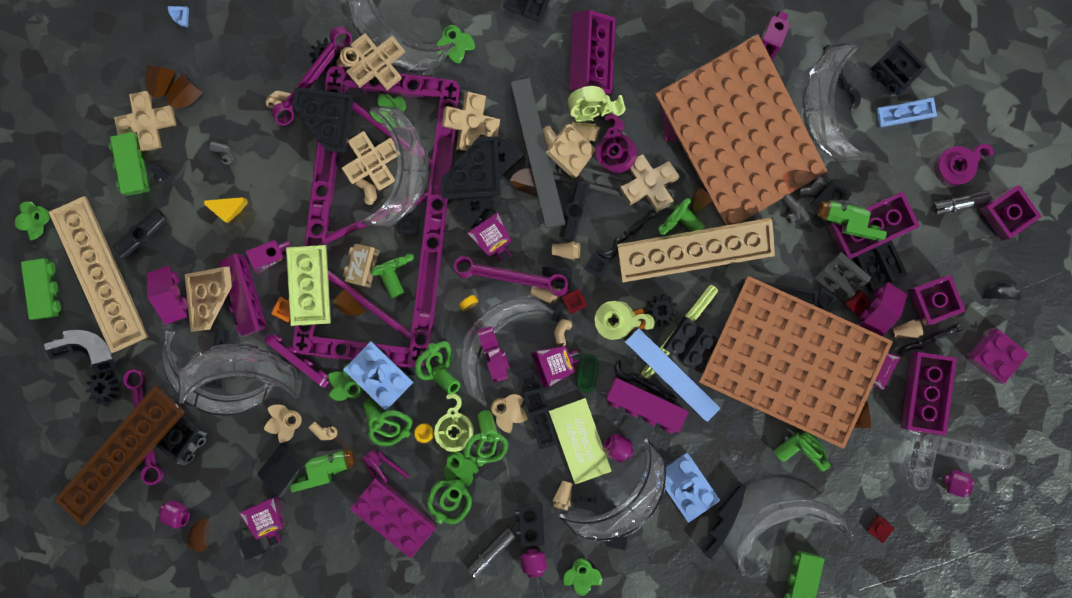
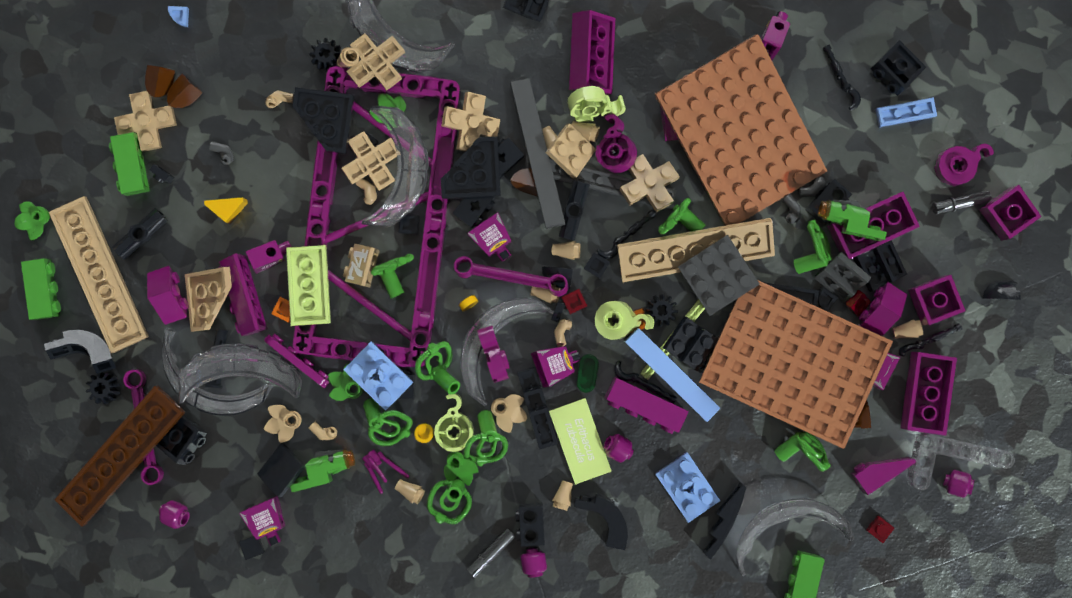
reddish brown brick [187,518,210,552] -> none
magenta piece [271,26,352,125] -> none
reddish brown brick [332,289,367,316] -> none
magenta brick [350,476,437,559] -> none
bright green plate [436,25,475,64] -> none
clear windscreen [559,438,666,541] -> none
bright green plate [563,558,602,596] -> none
reddish brown brick [690,187,713,214] -> none
clear windscreen [802,42,871,163] -> none
magenta brick [966,329,1029,384] -> none
none -> tan cone [395,479,425,504]
none -> dark grey plate [678,235,760,316]
none -> bright green piece [794,220,831,274]
none -> magenta slope [850,457,916,495]

